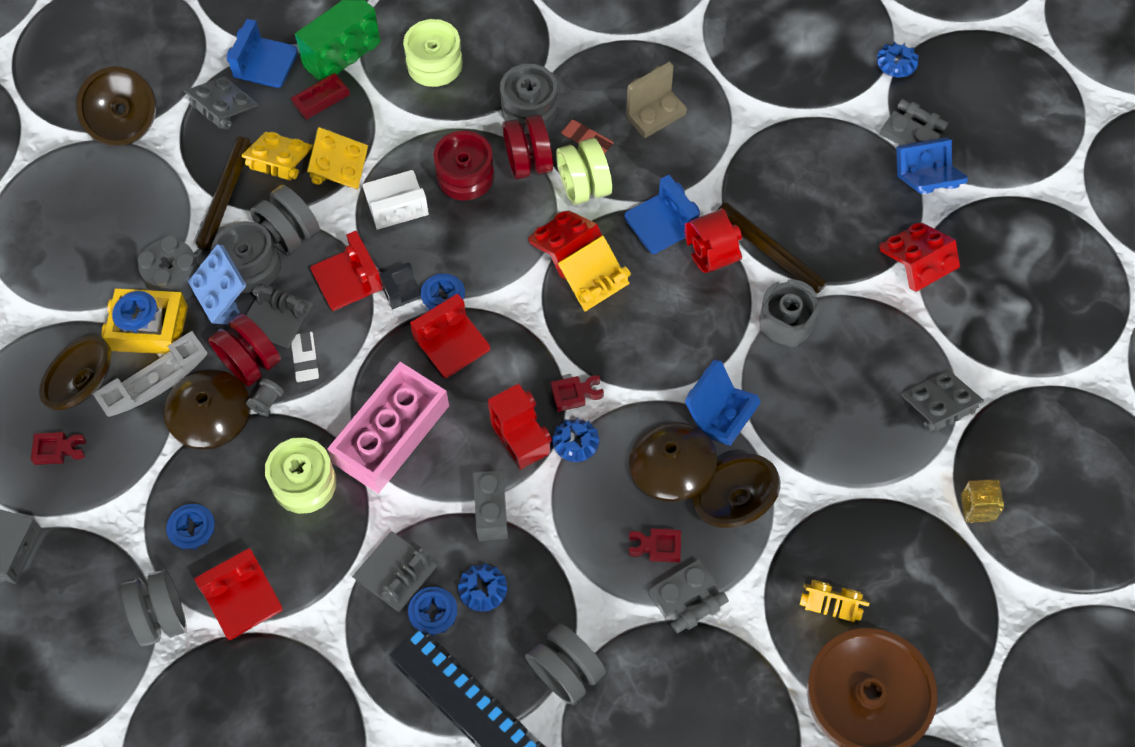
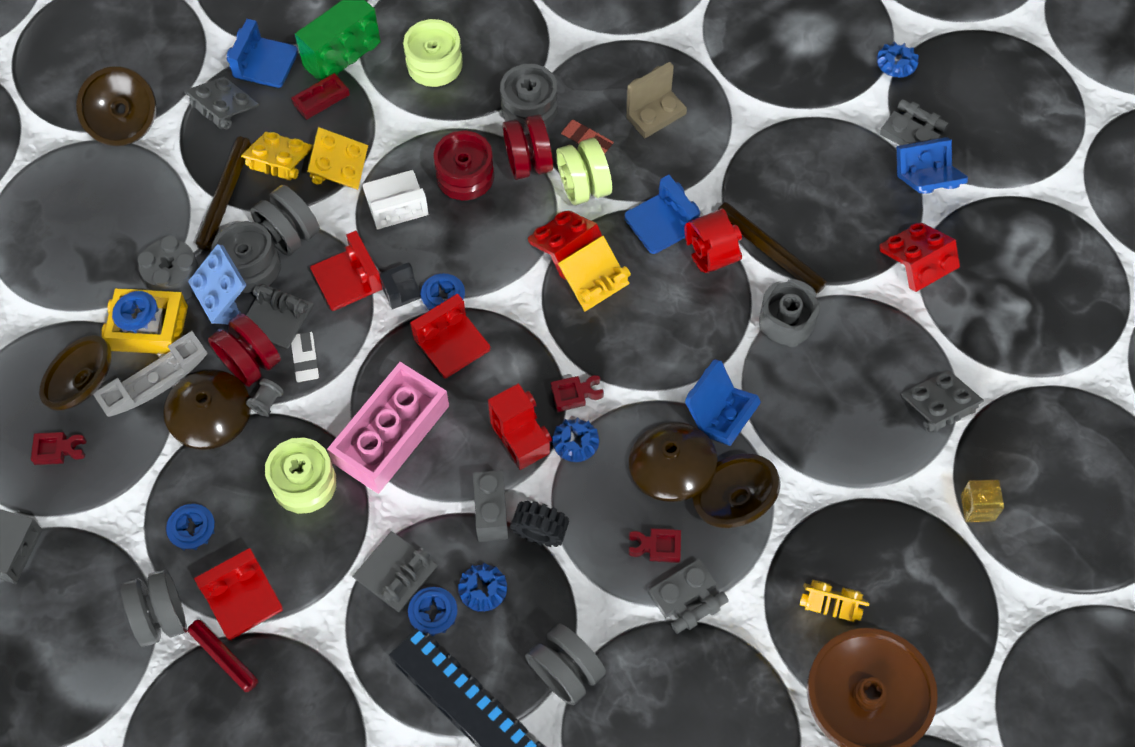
none -> dark red axle [187,619,258,692]
none -> black tyre [510,501,569,547]

